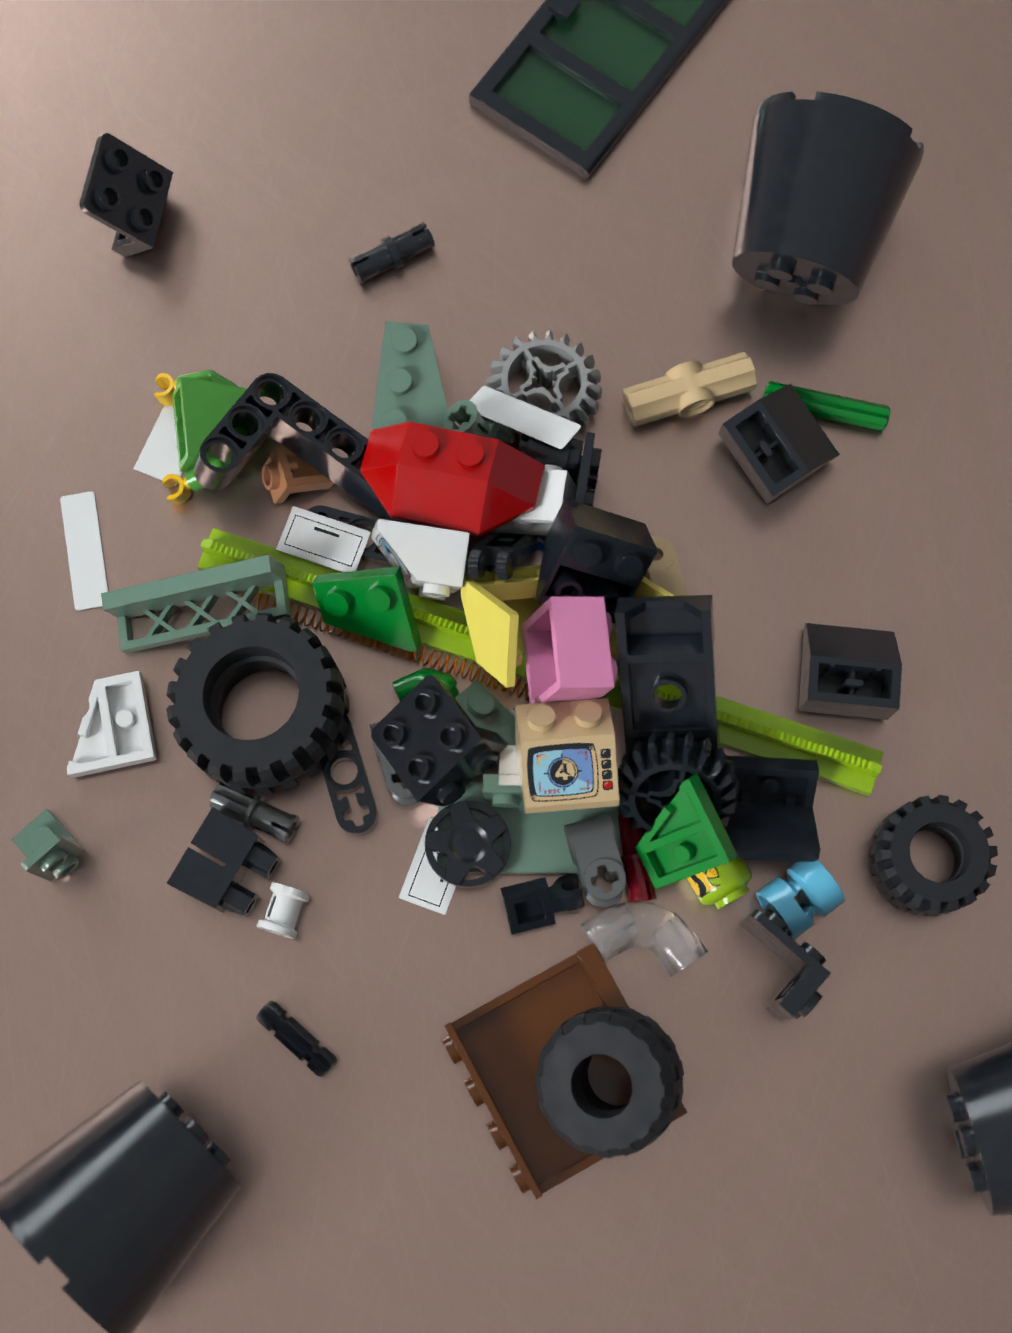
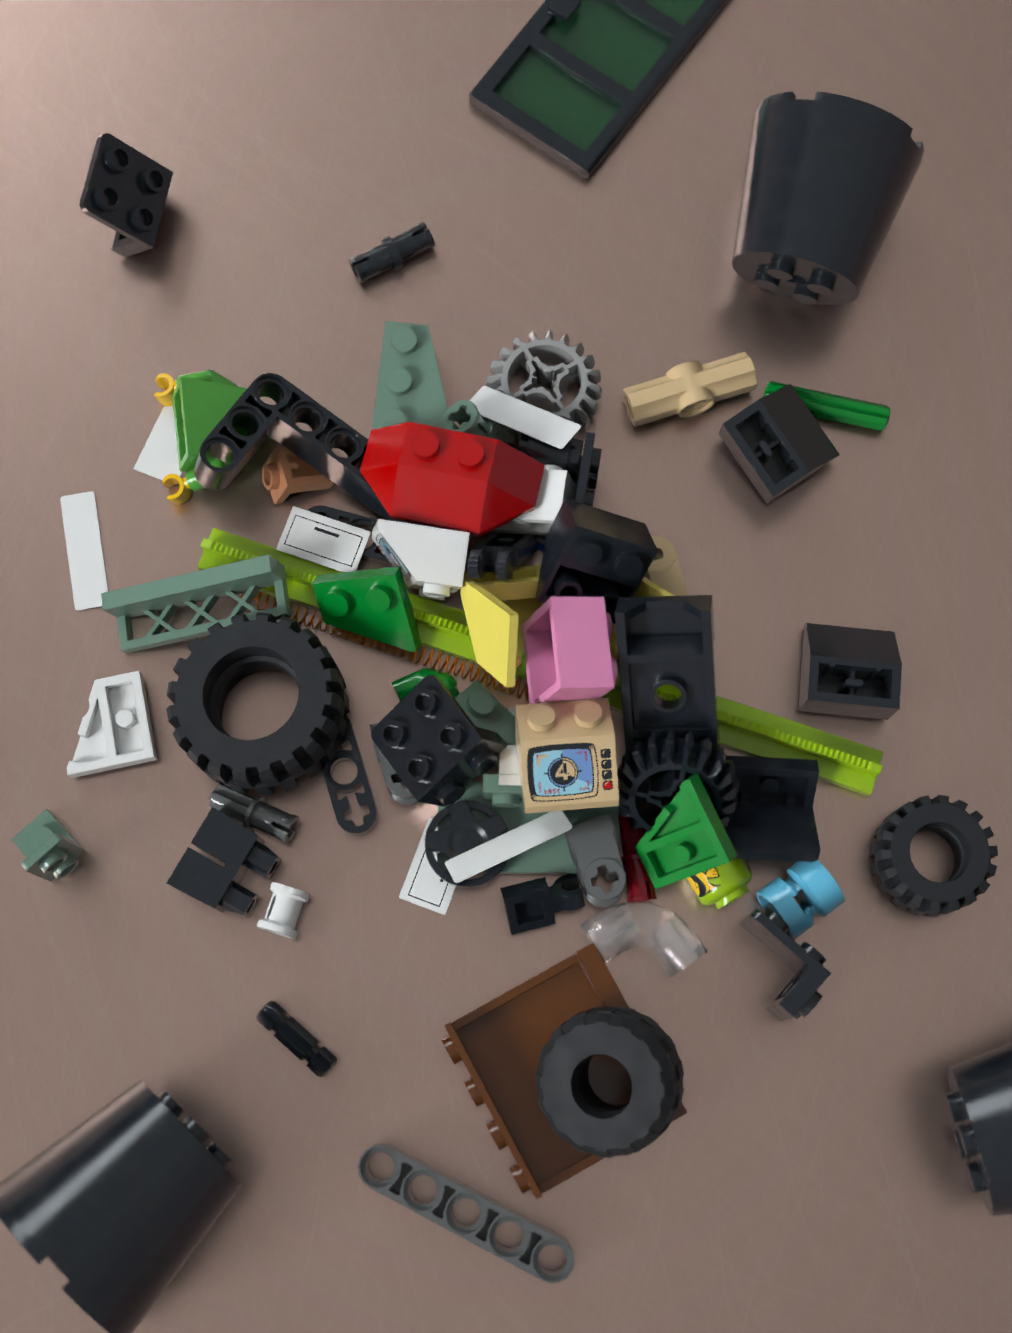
none -> dark grey beam [358,1143,575,1283]
none -> white sticker [445,811,573,883]

